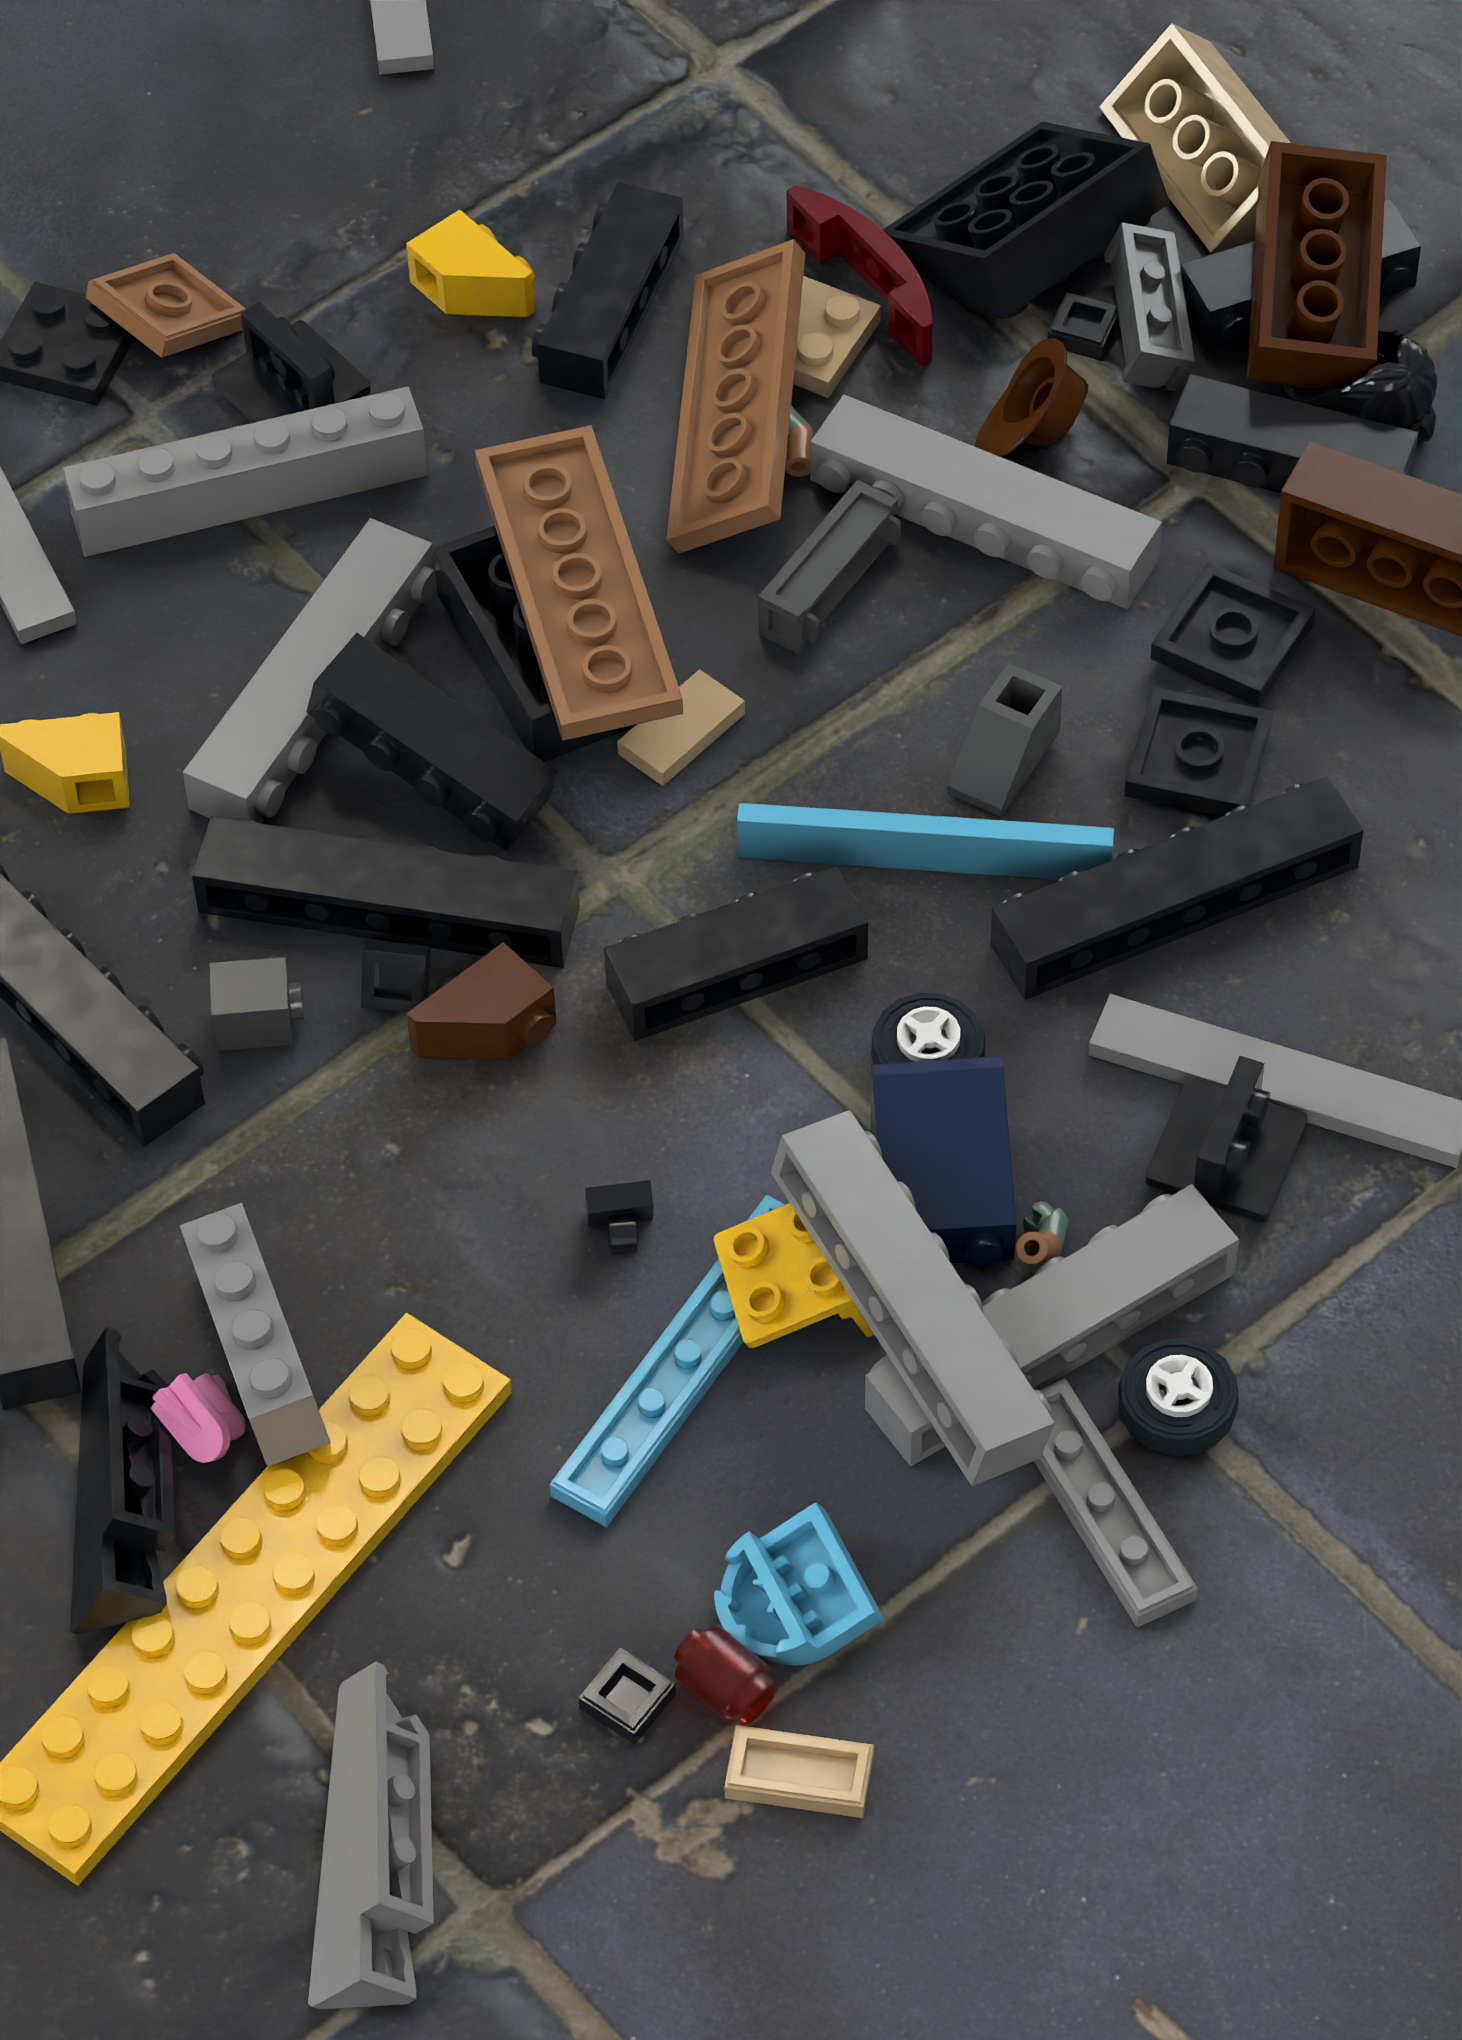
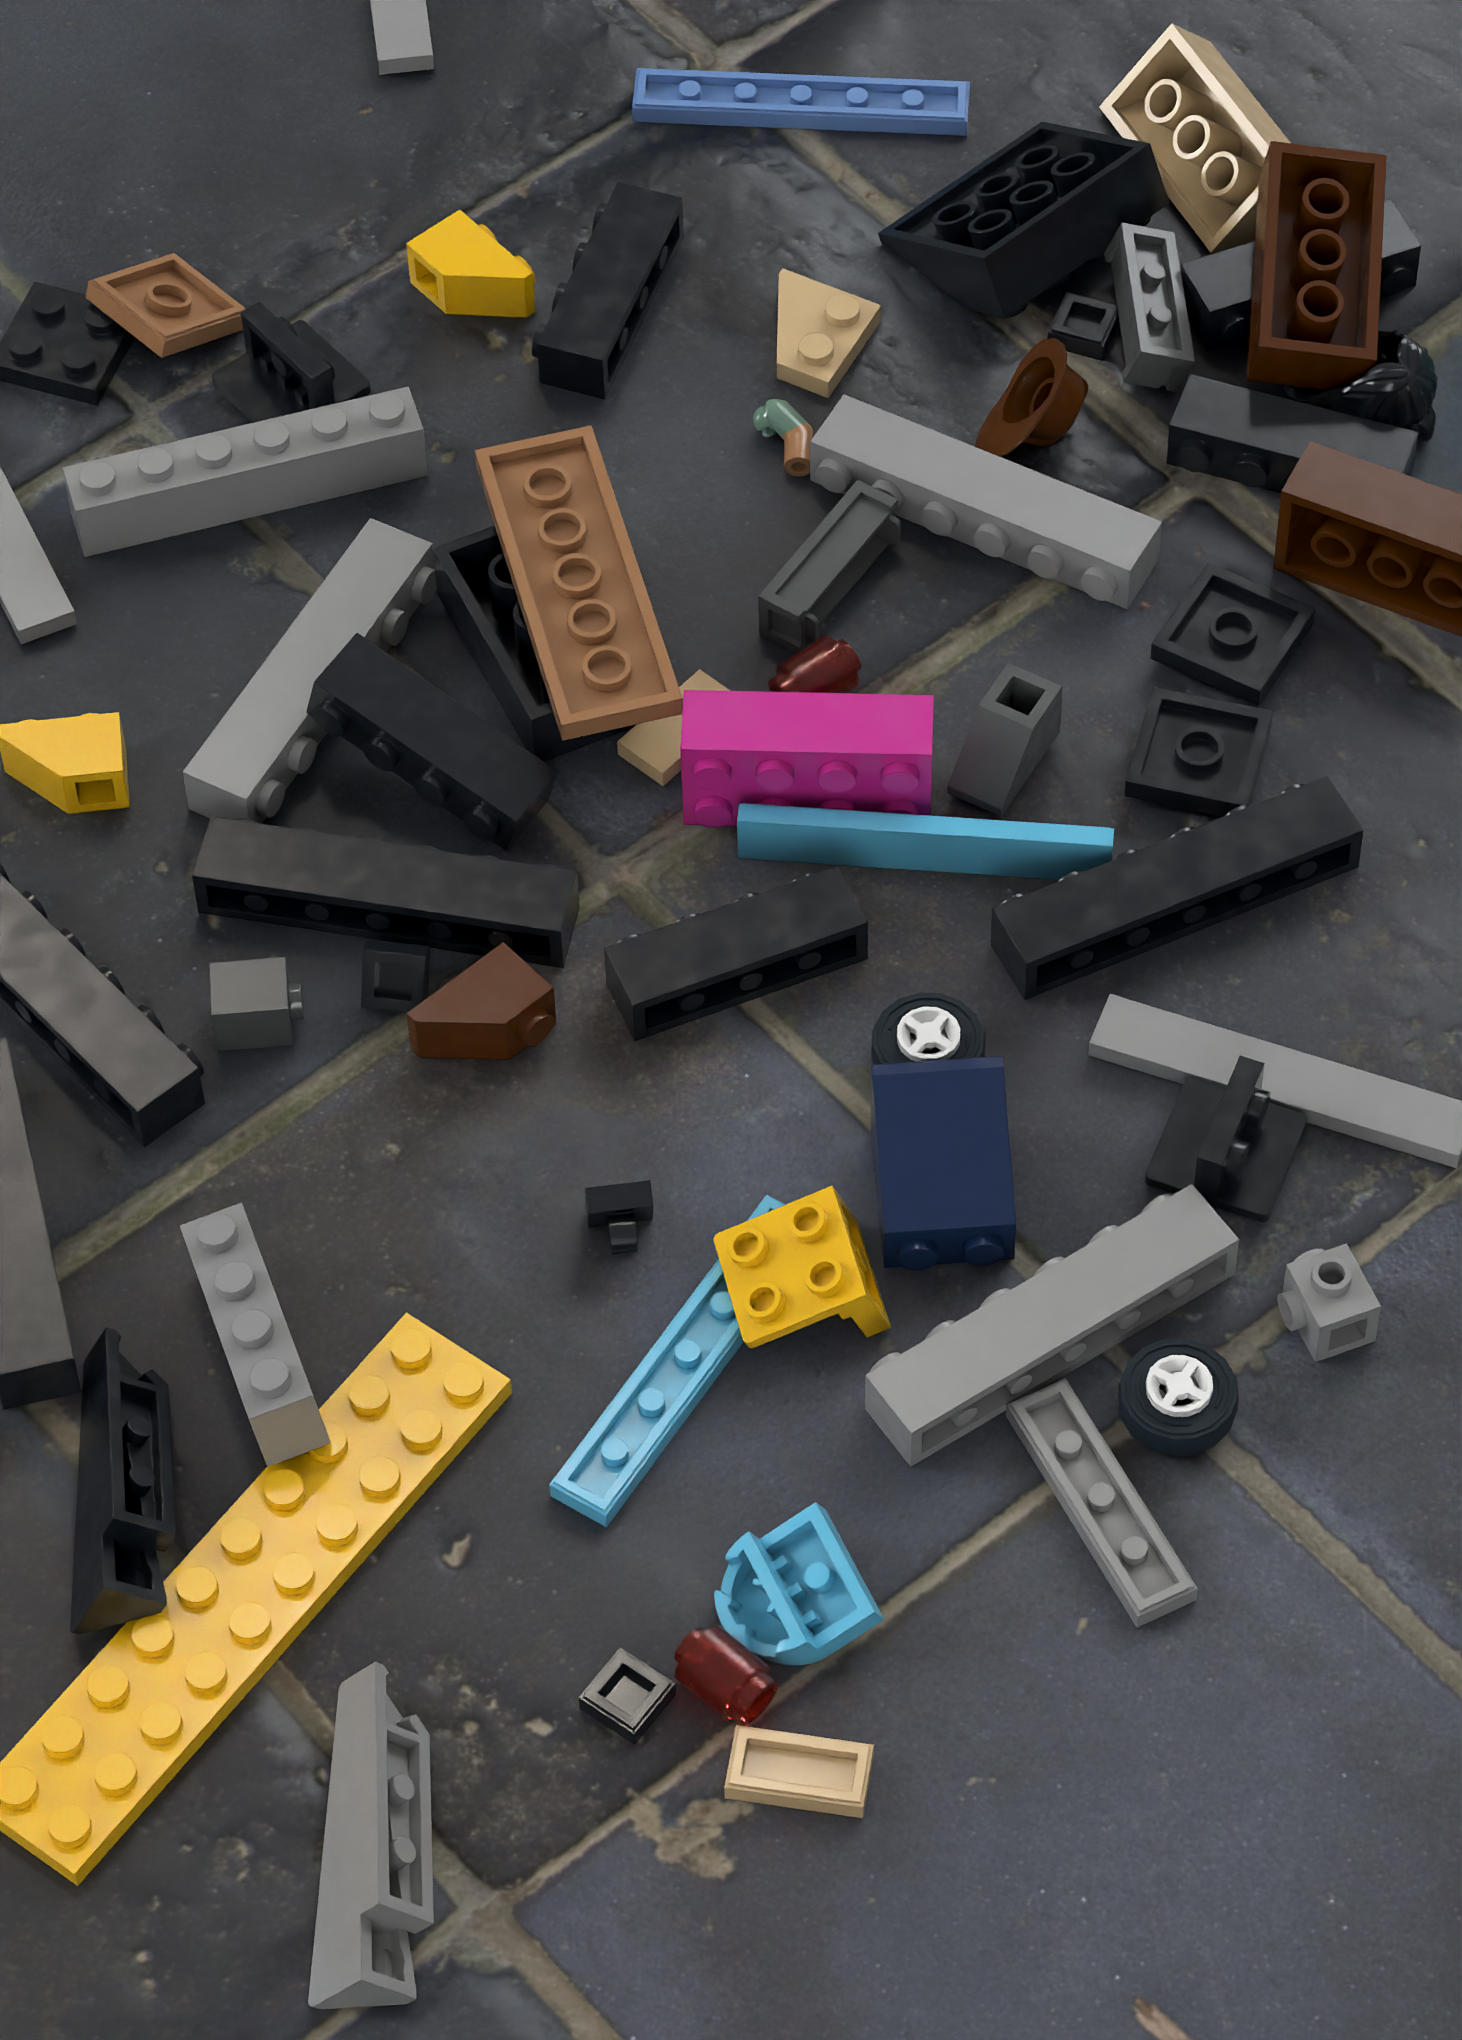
bright pink piece [151,1373,246,1463] -> none
medium nougat plate [666,239,805,553] -> none
light grey brick [771,1110,1055,1487] -> none
dark red slope [786,185,933,367] -> none
arm [1016,1201,1070,1266] -> none
none -> medium blue tile [632,68,970,136]
none -> dark pink brick [680,690,934,828]
none -> clear red brick [768,635,861,693]
none -> light grey brick [1277,1243,1381,1362]

